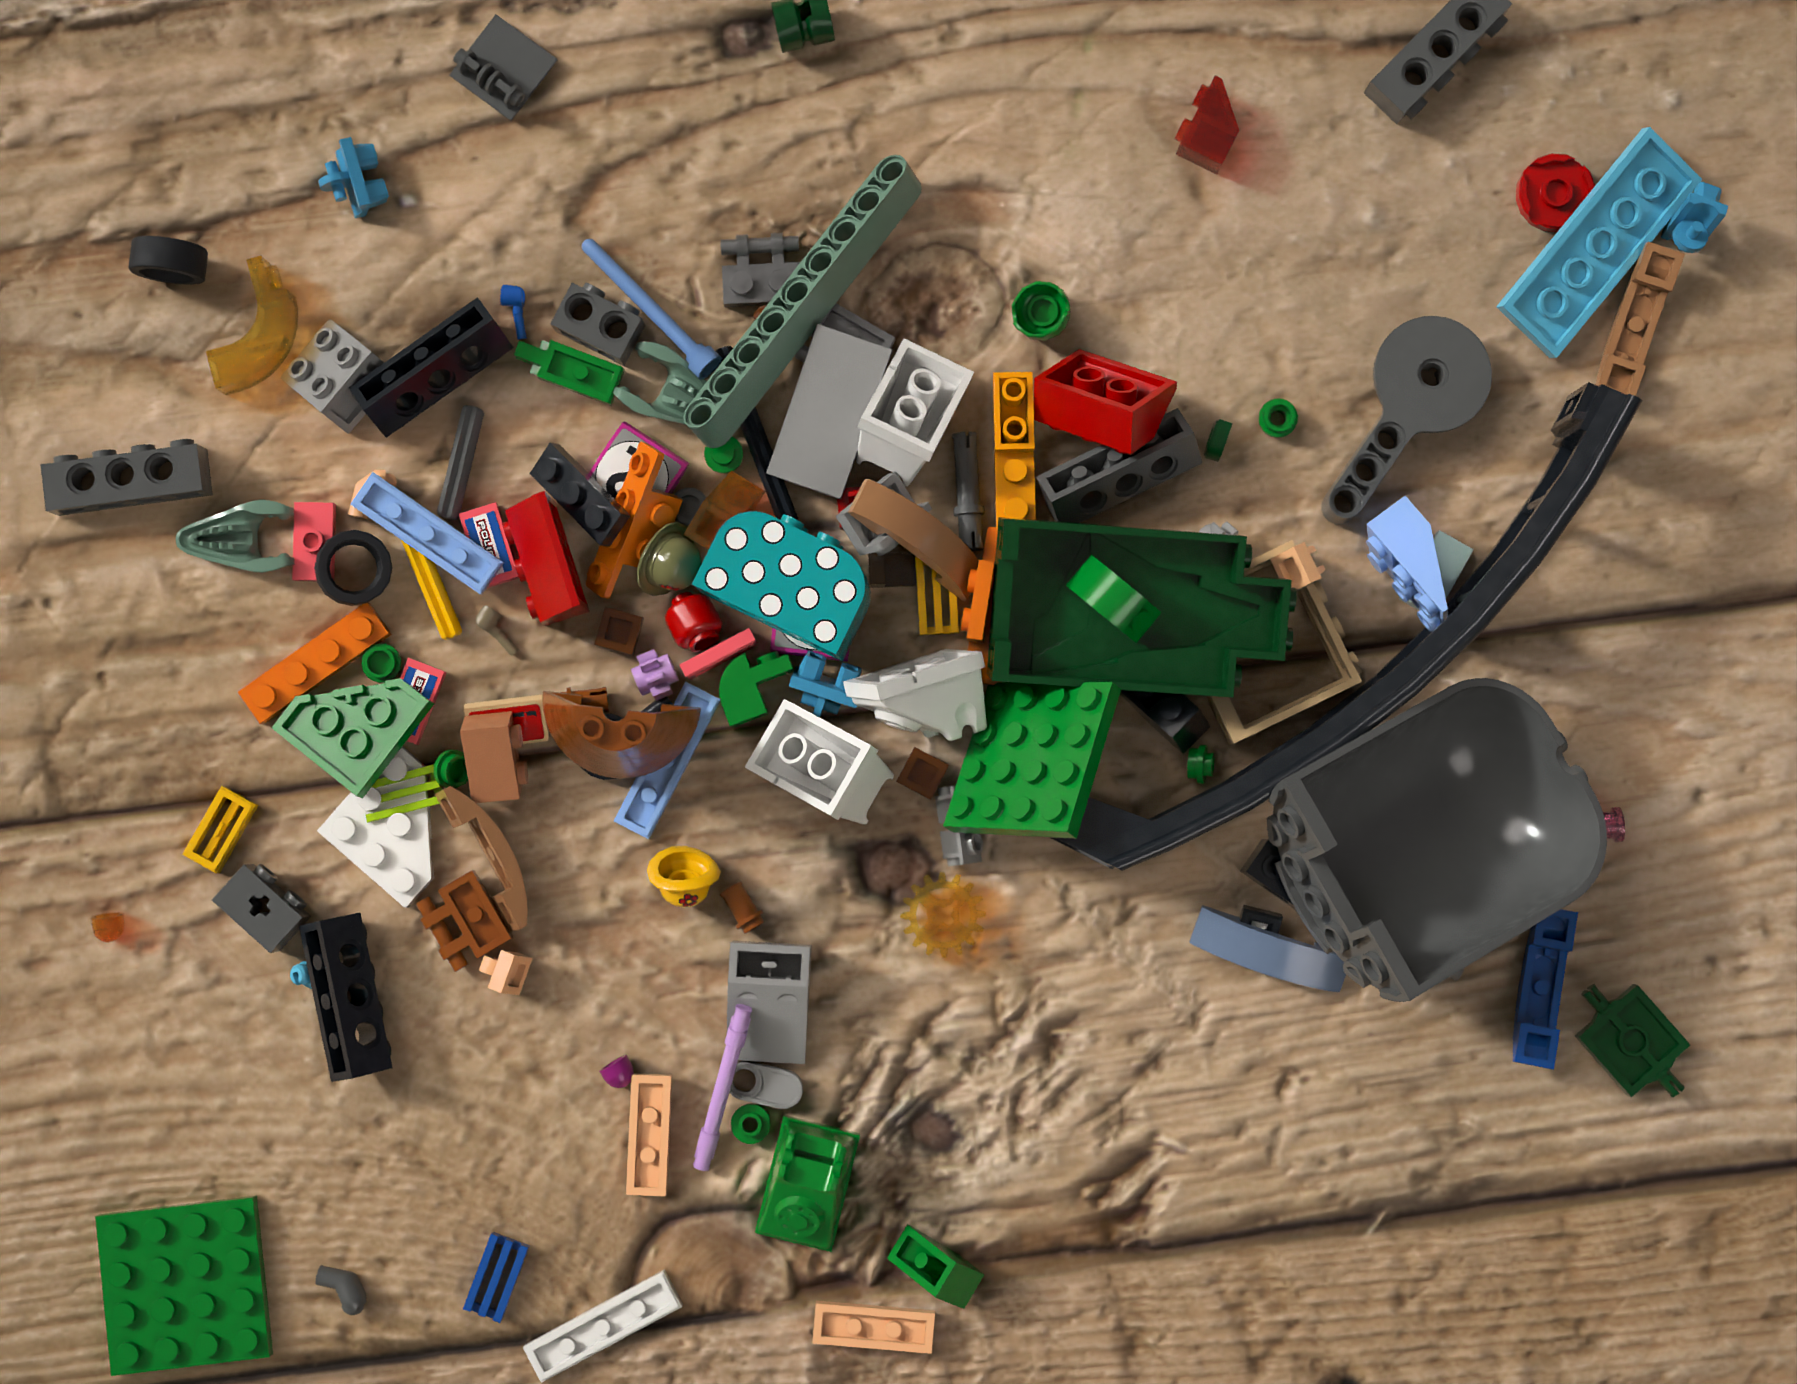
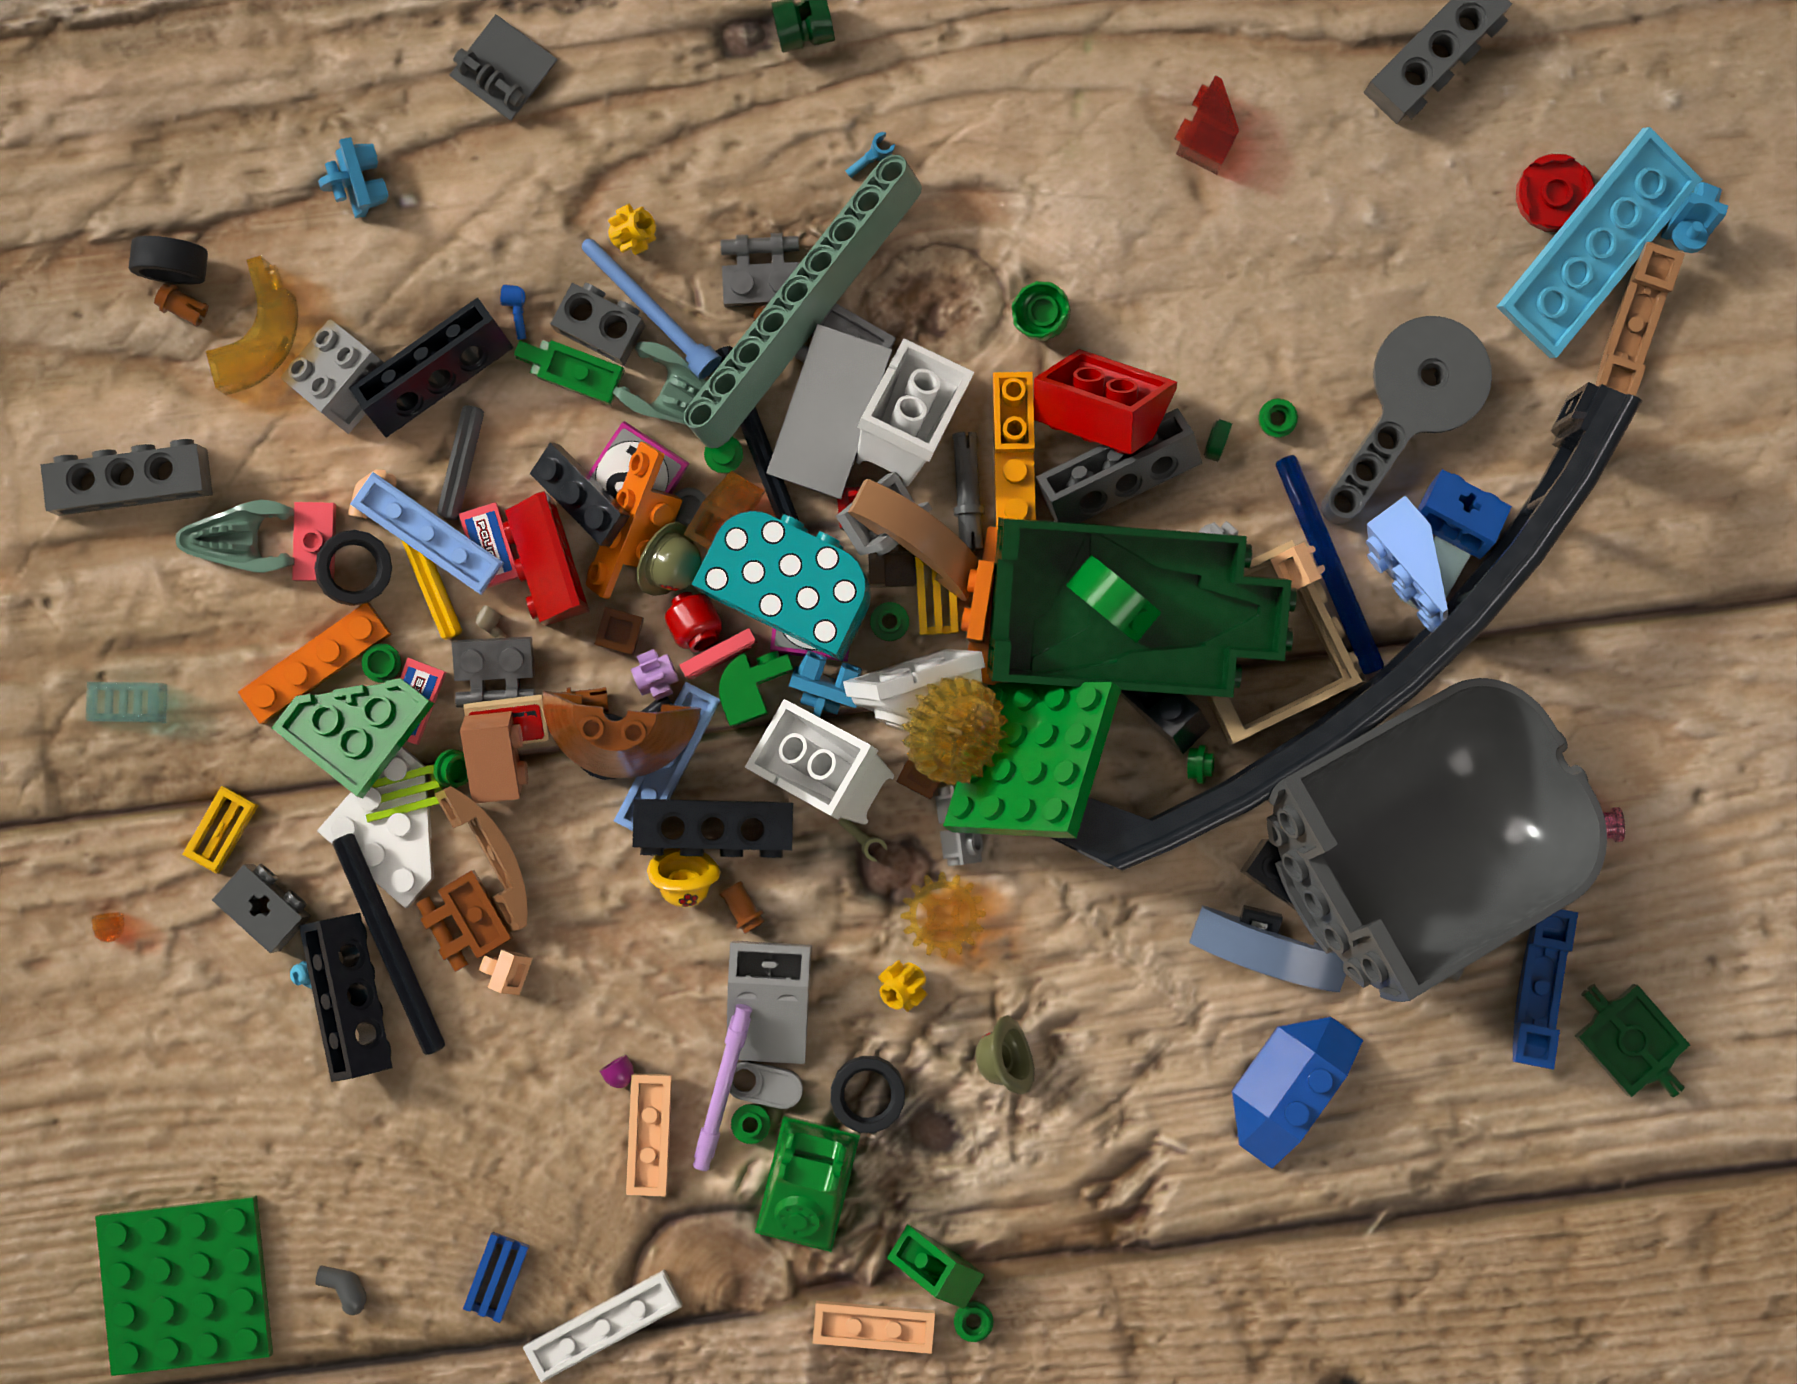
none -> clear light blue slope [86,682,167,723]
none -> dark orange pin [154,284,209,327]
none -> black axle [332,833,445,1055]
none -> flat silver plate [451,636,536,708]
none -> yellow gear [608,203,656,255]
none -> black brick [632,799,793,858]
none -> black tyre [830,1056,905,1133]
none -> olive hand [838,818,887,862]
none -> dark azure hand [845,132,895,178]
none -> green plate [870,602,909,642]
none -> yellow gear [878,960,928,1012]
none -> clear yellow gear [901,676,1008,786]
none -> green plate [954,1301,994,1342]
none -> olive hat [976,1015,1035,1095]
none -> blue wedge [1232,1016,1363,1169]
none -> clear blue axle [1276,455,1384,674]
none -> blue brick [1417,469,1512,560]

